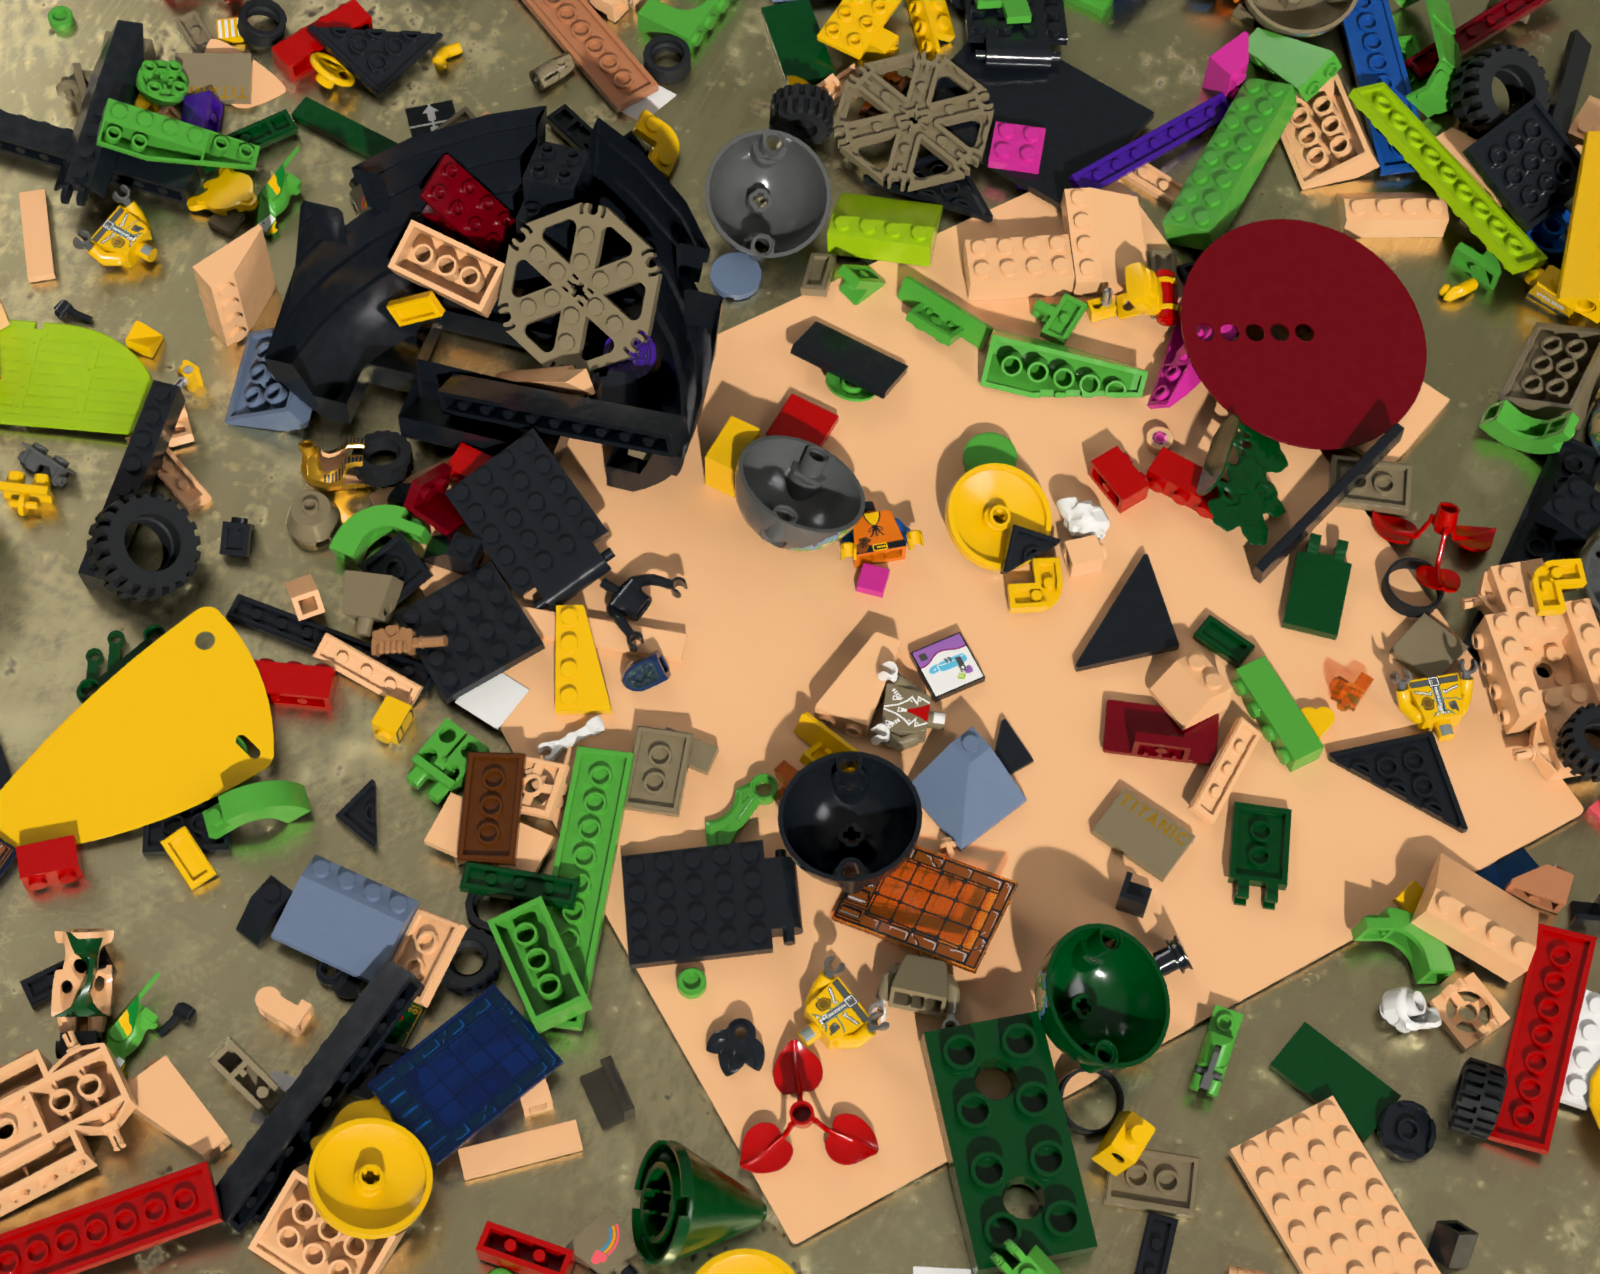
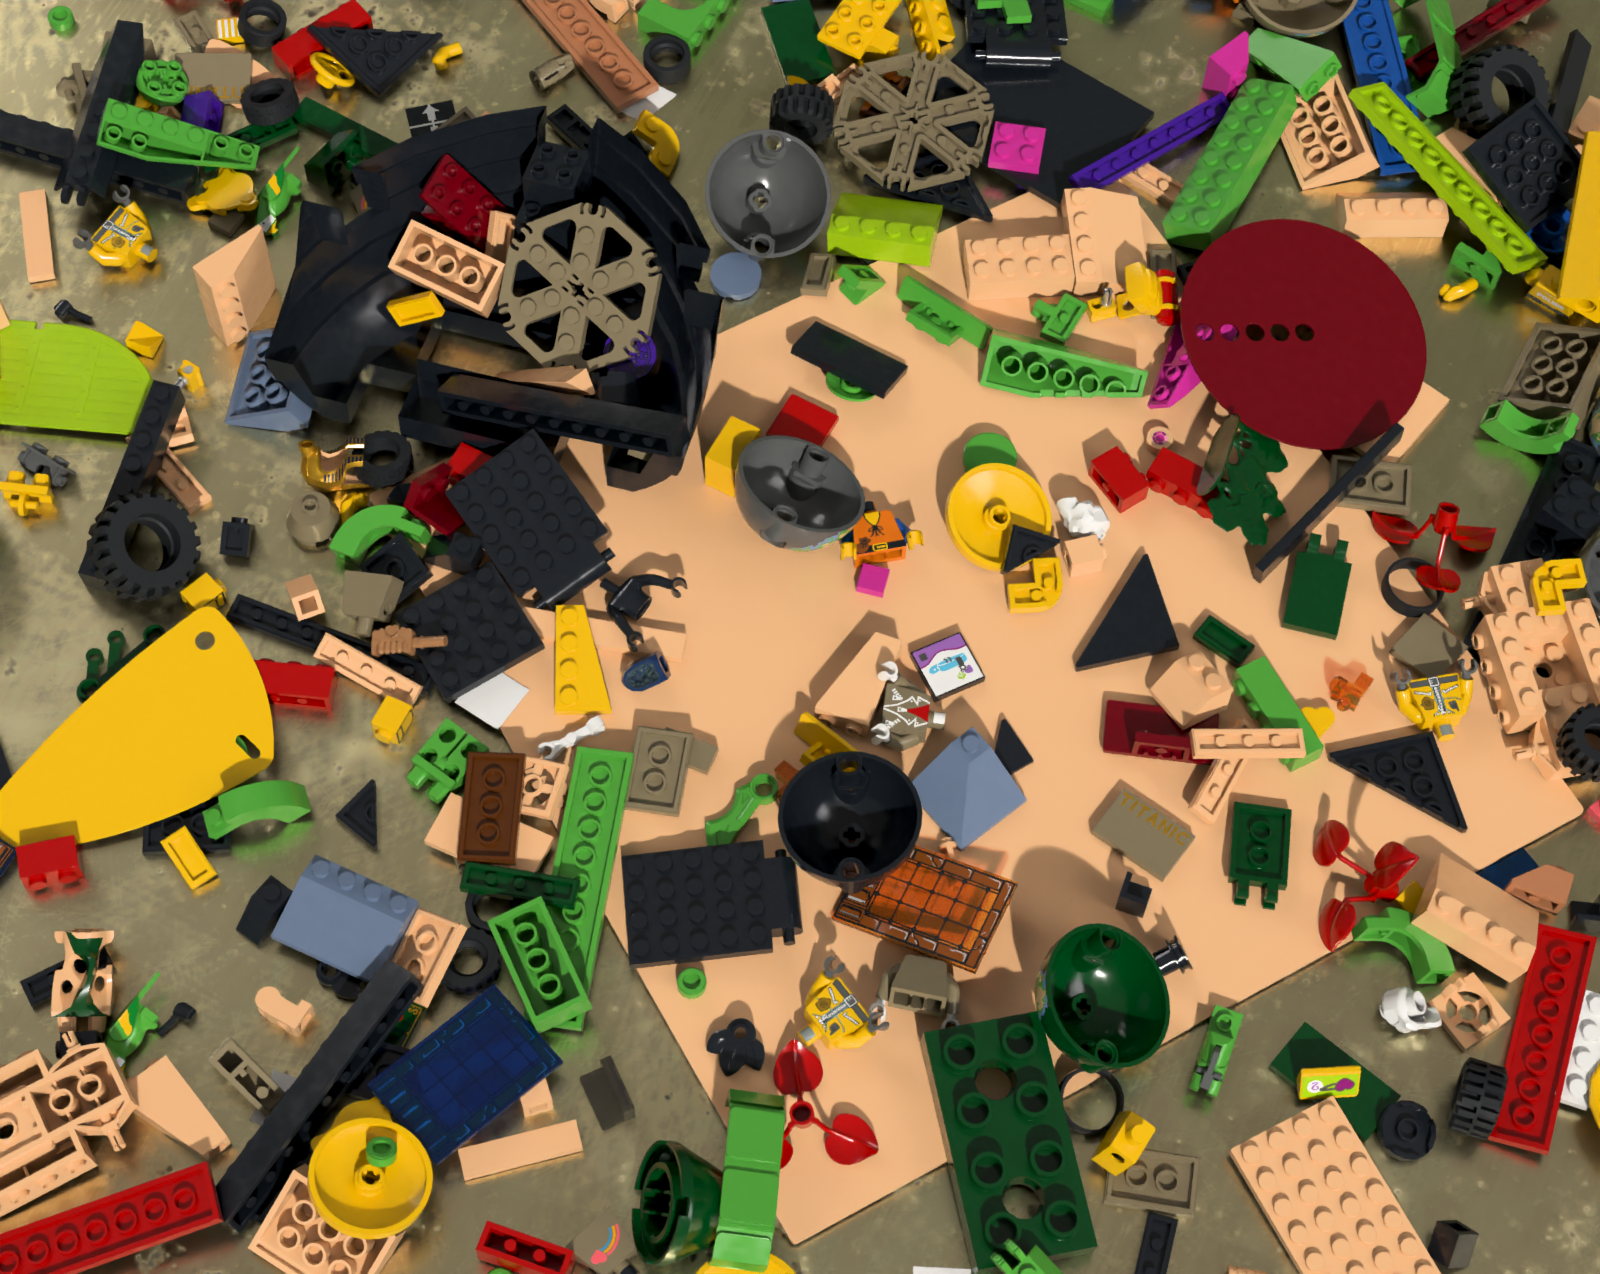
none -> yellow brick [180,573,228,613]
none -> black tyre [240,78,300,126]
none -> dark green slope [304,130,364,196]
none -> yellow arm [340,492,368,526]
none -> bright green tile [366,1137,397,1167]
none -> light nougat tile [485,211,517,264]
none -> bright green windscreen [708,1089,785,1273]
none -> light nougat tile [1189,728,1306,759]
none -> slope [1296,1065,1361,1100]
none -> red plant [1313,820,1419,953]

